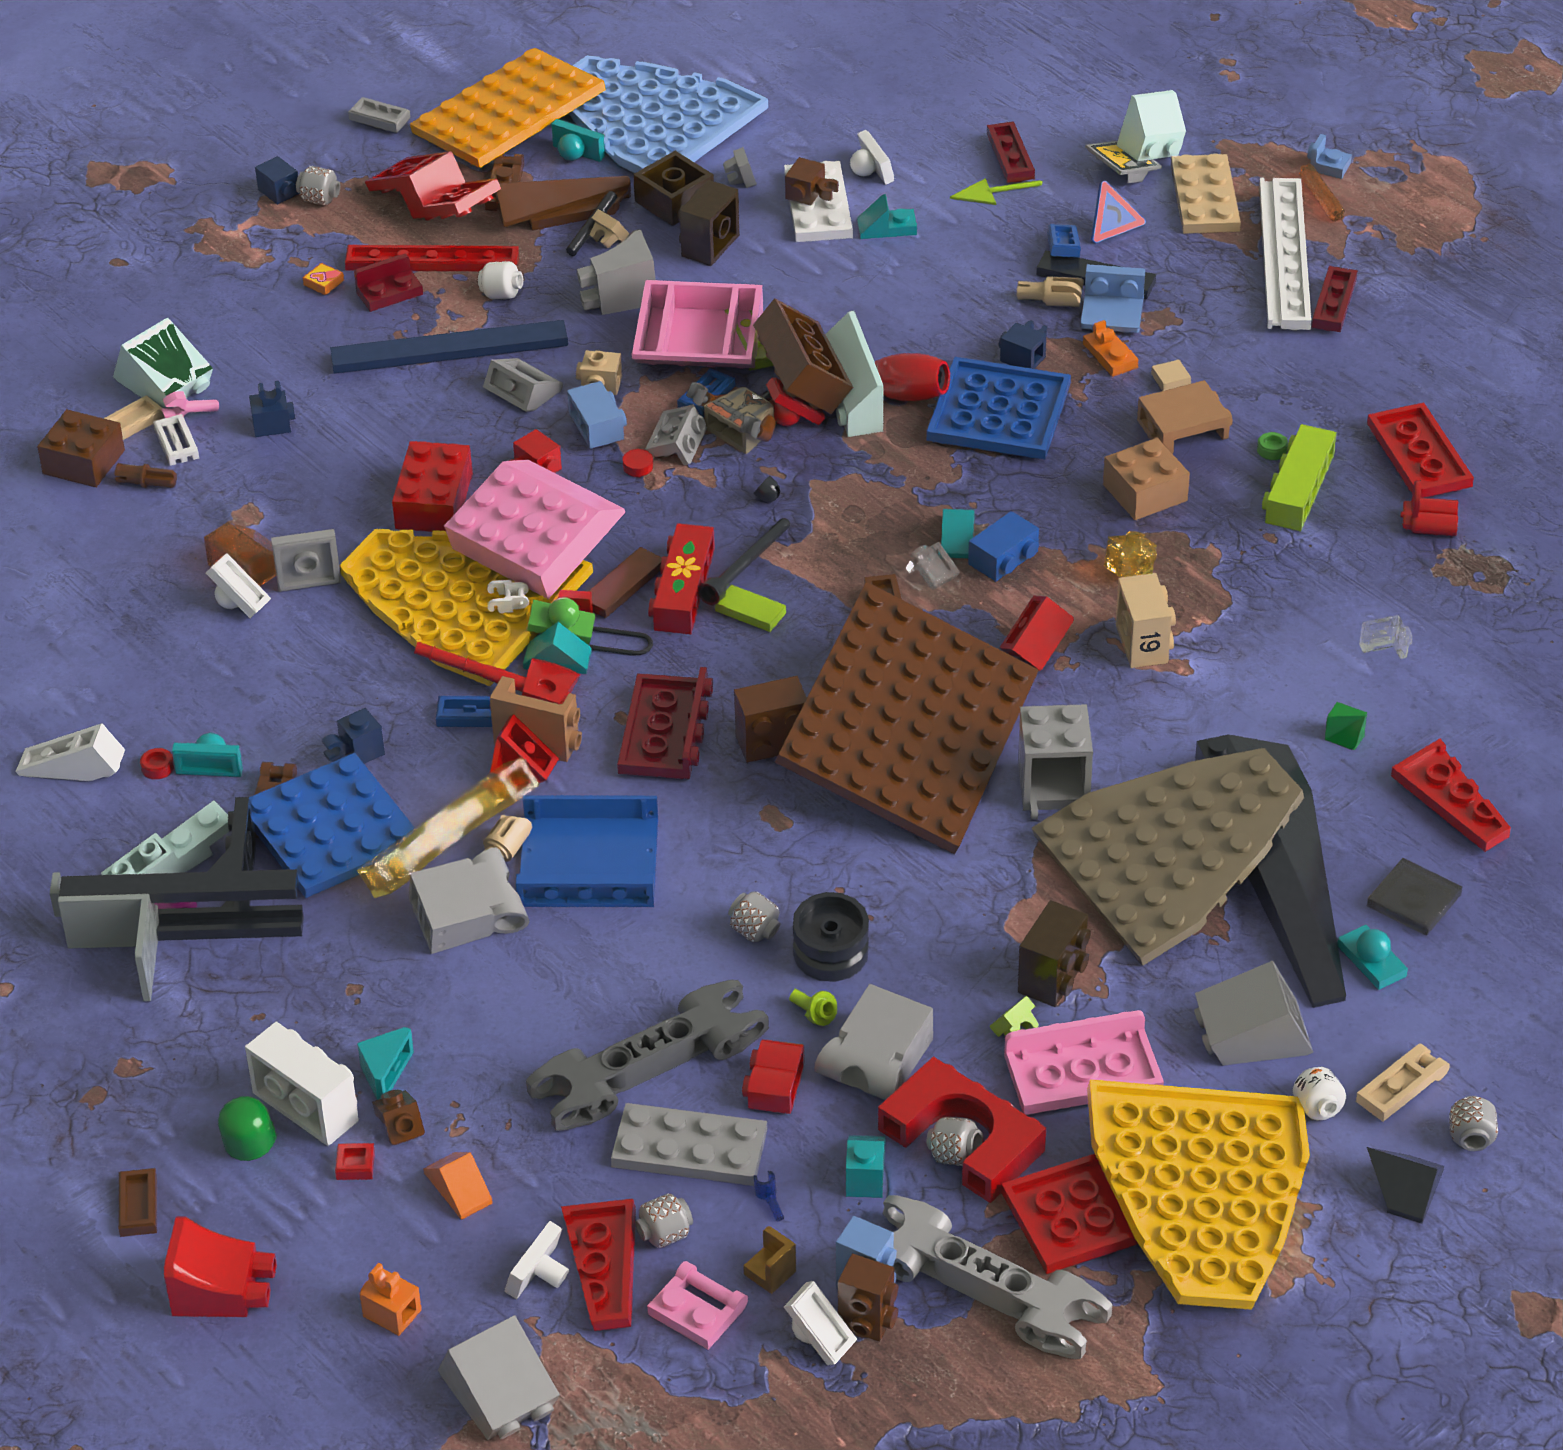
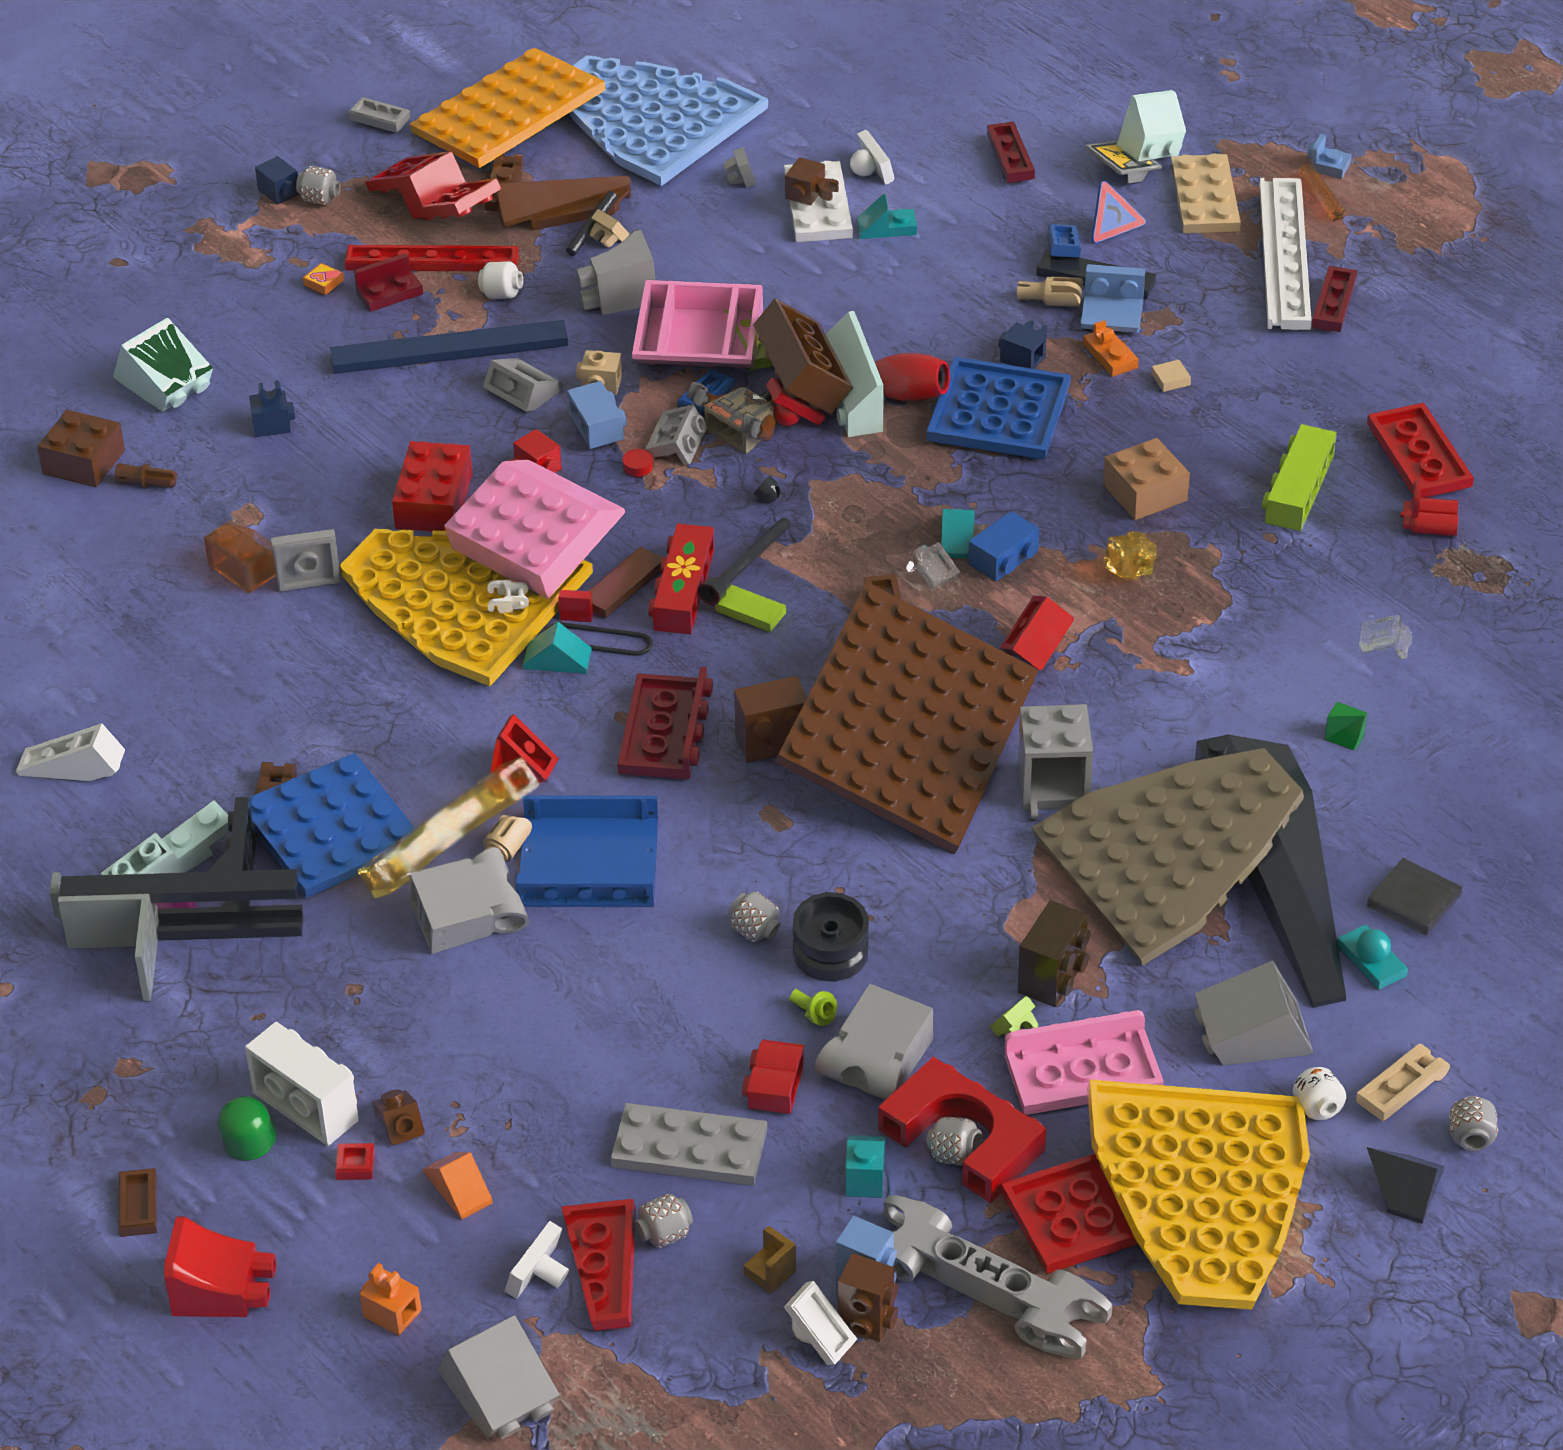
tan tile [104,395,165,440] -> none
red tile [140,748,174,779] -> none
white tile [153,414,199,466] -> none
bright pink bar [161,391,219,418] -> none
teal tile [172,732,243,777] -> none
white tile [206,553,271,618] -> none
dark blue brick [322,708,385,764] -> none
teal slope [357,1027,414,1100] -> none
red piece [414,642,581,704] -> none
blue tile [436,696,492,727] -> none
medium nougat panel [490,676,582,762] -> none
dark grey piece [526,980,769,1131] -> none
bright green tile [527,597,596,645] -> none
teal tile [551,119,605,162] -> none
dark brown brick [633,150,714,226] -> none
bright pink plate [647,1261,748,1350] -> none
dark brown brick [678,180,740,266] -> none
clear blue hand [753,1171,784,1221] -> none
lime piece [950,178,1043,205] -> none
tan brick [1116,573,1176,668] -> none
medium nougat panel [1137,380,1233,454] -> none
bright green tile [1257,432,1288,460] -> none
red wing [1391,738,1511,852] -> none

